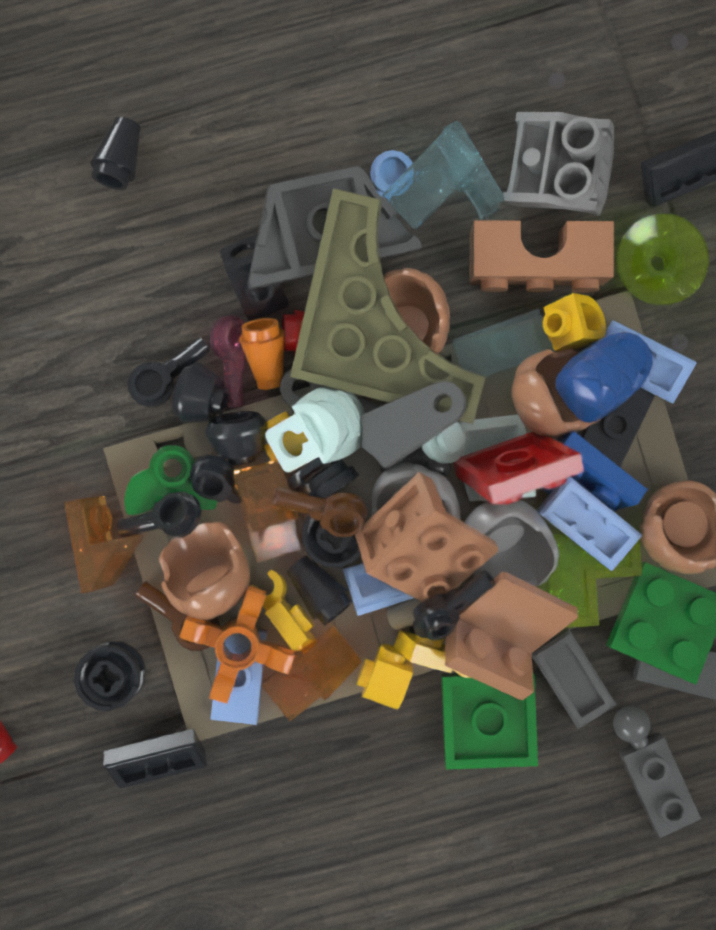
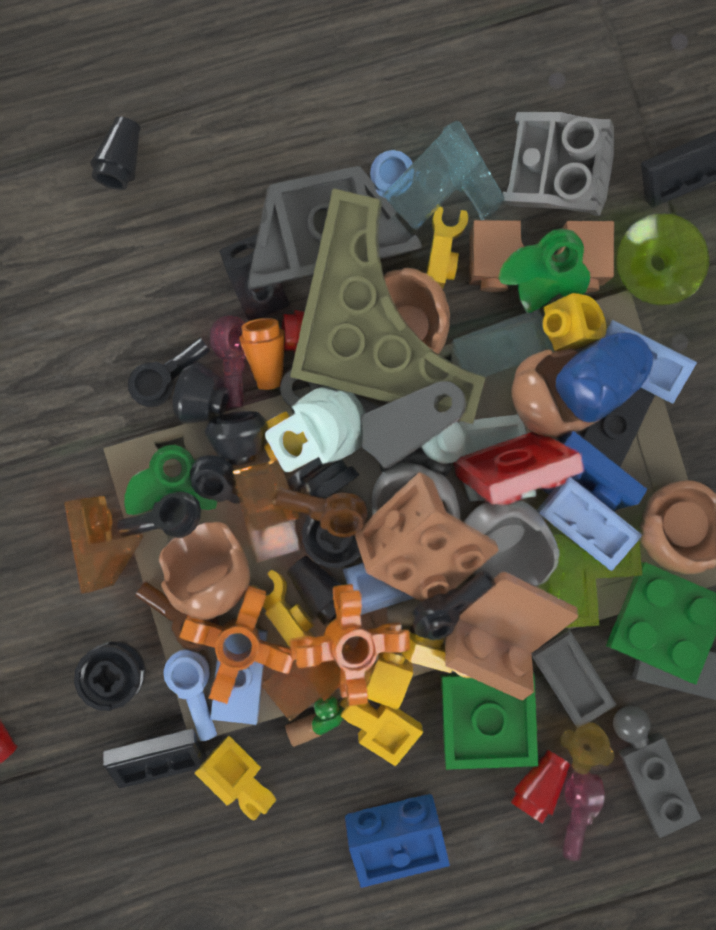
none -> light blue plate [163,649,217,741]
none -> yellow plate [195,736,276,821]
none -> arm [285,695,343,747]
none -> orange pin [290,584,410,706]
none -> yellow plate [340,697,423,766]
none -> blue bracket [345,794,450,888]
none -> yellow plate [427,206,468,289]
none -> green plate [498,229,590,313]
none -> red cone [511,750,571,824]
none -> clear yellow plate [560,722,614,774]
none -> clear pink plate [562,769,604,861]

